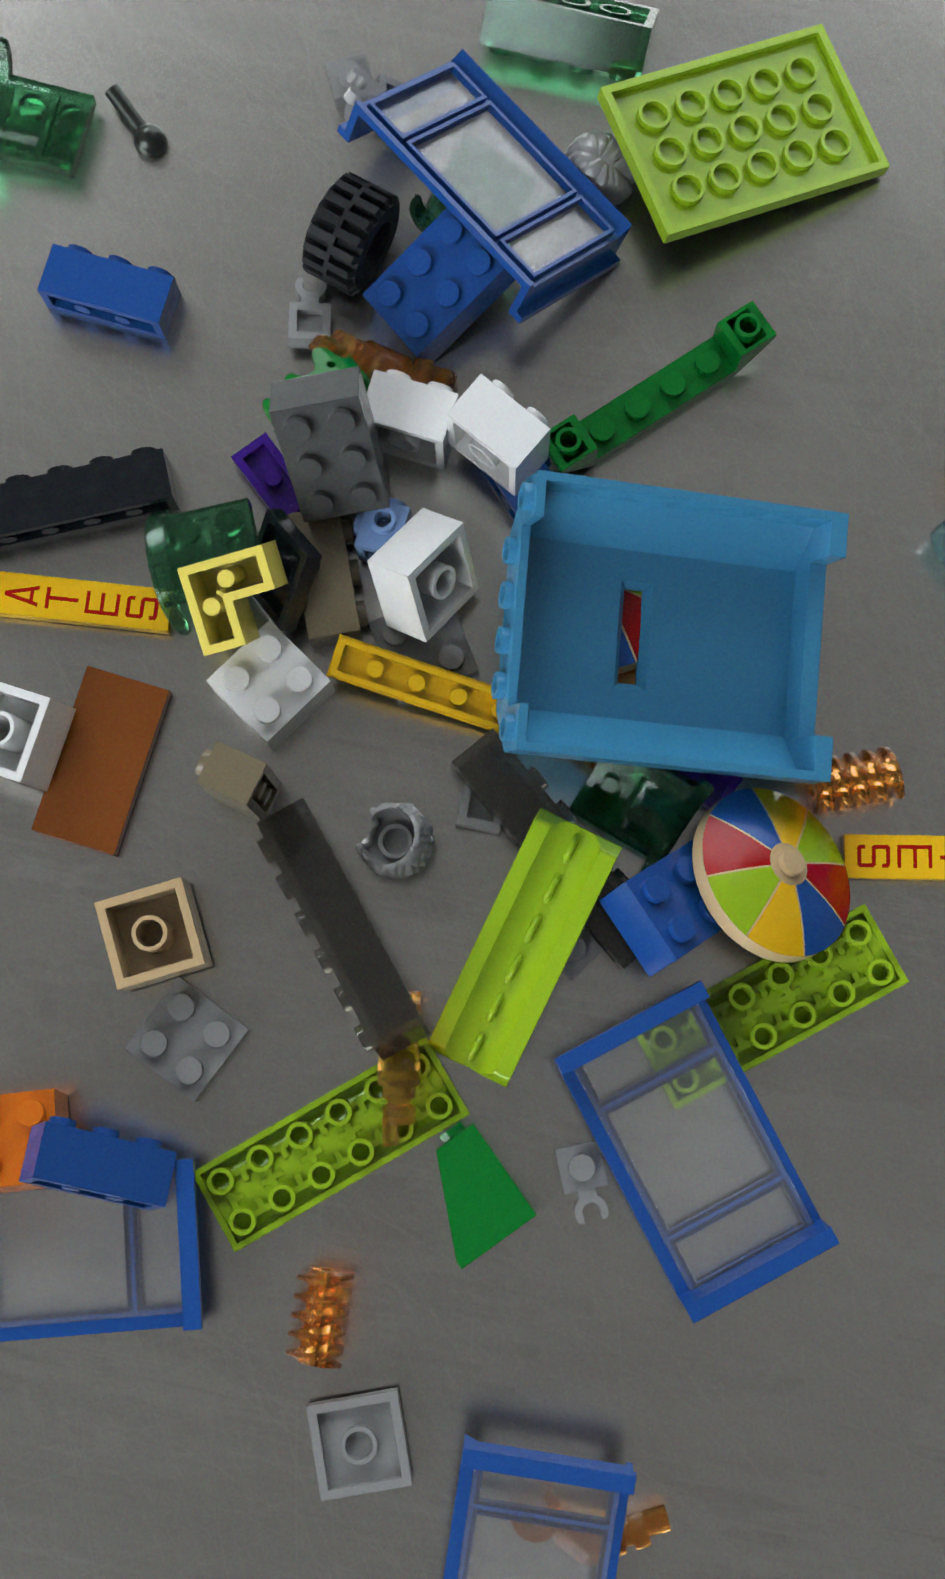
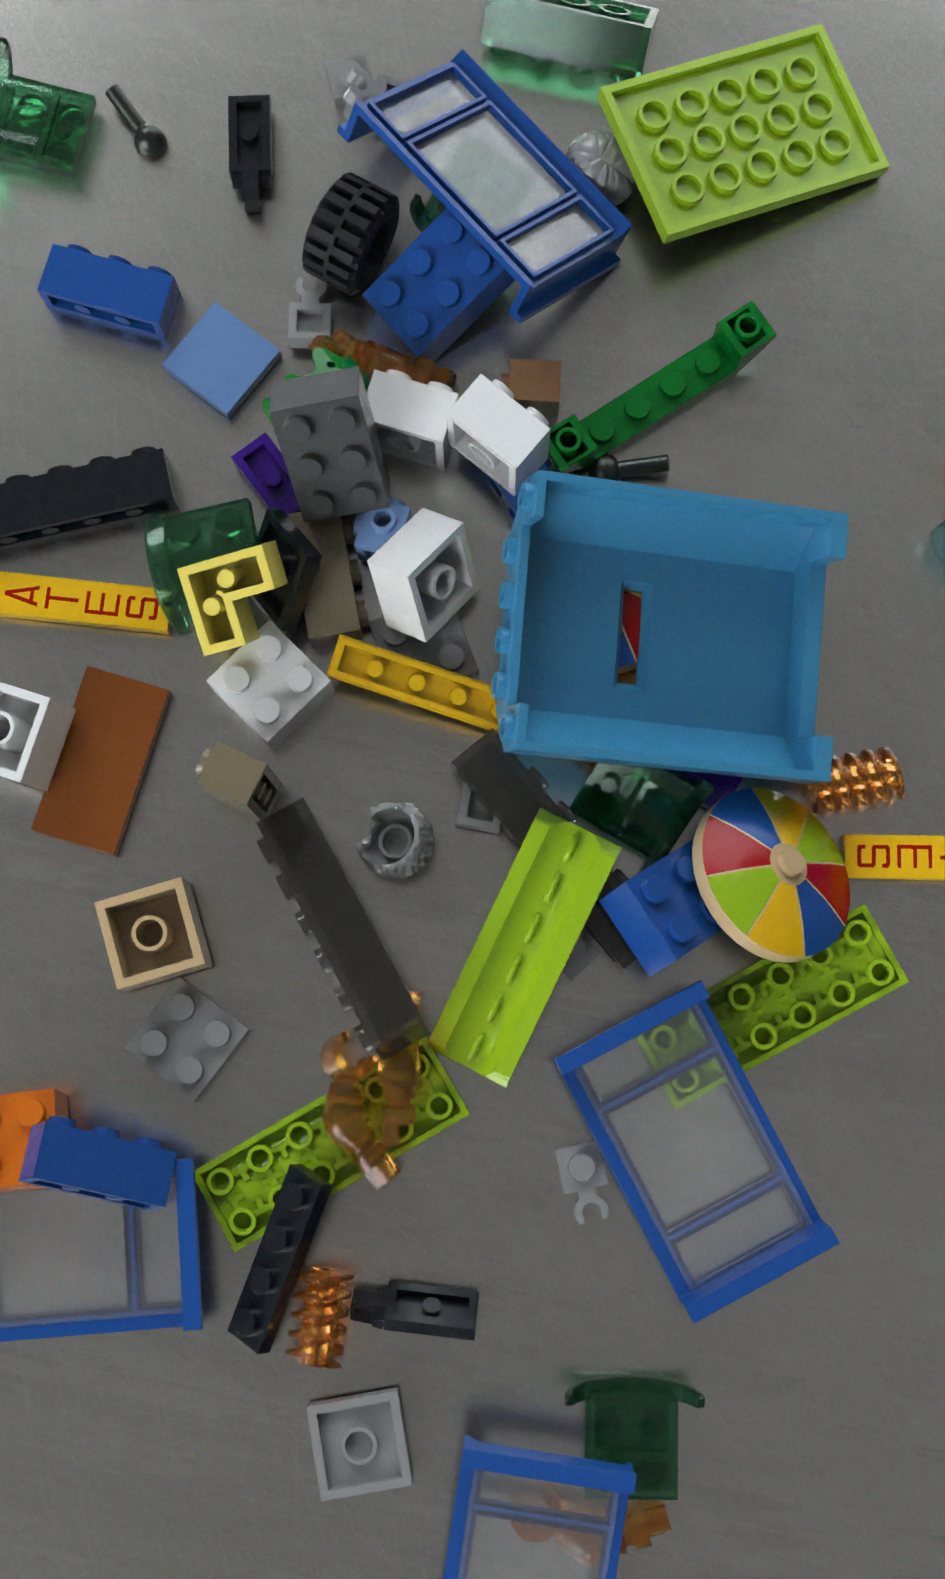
green slope [436,1121,537,1269] -> none
none -> medium blue tile [162,301,282,419]
none -> black plate [227,1164,333,1354]
none -> black hinge [228,95,273,212]
none -> clear orange piece [320,1030,401,1190]
none -> black hinge [350,1281,479,1341]
none -> medium nougat brick [500,358,562,417]
none -> clear green piece [565,1374,705,1500]
none -> pearl dark grey bar [589,454,670,481]

